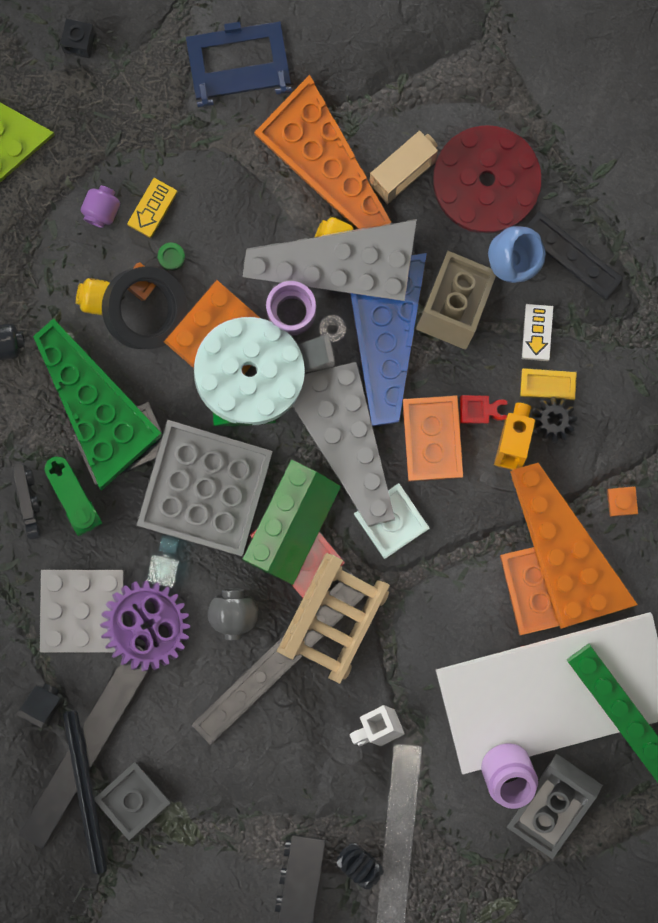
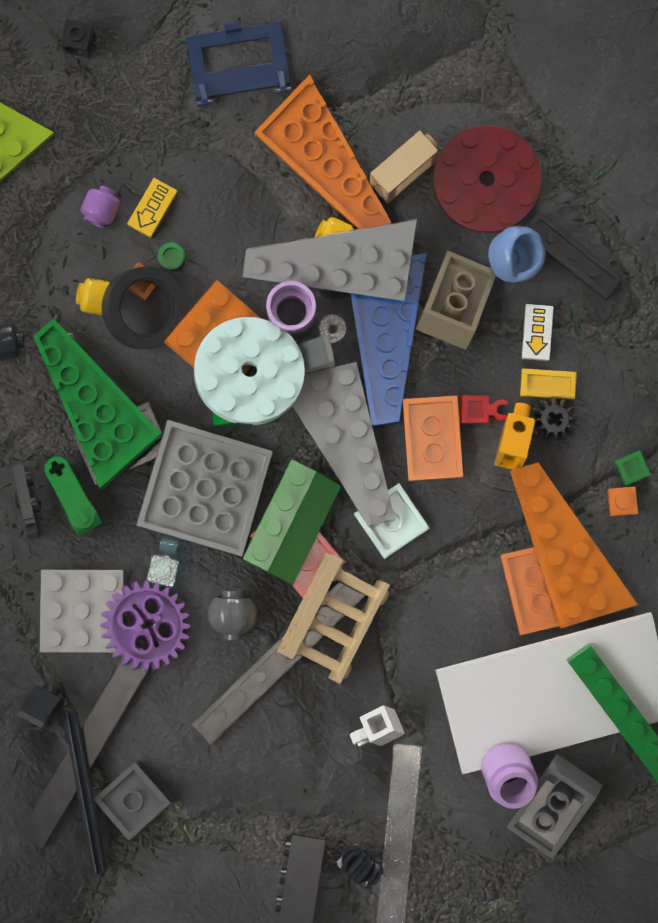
none -> green tile [614,450,651,486]

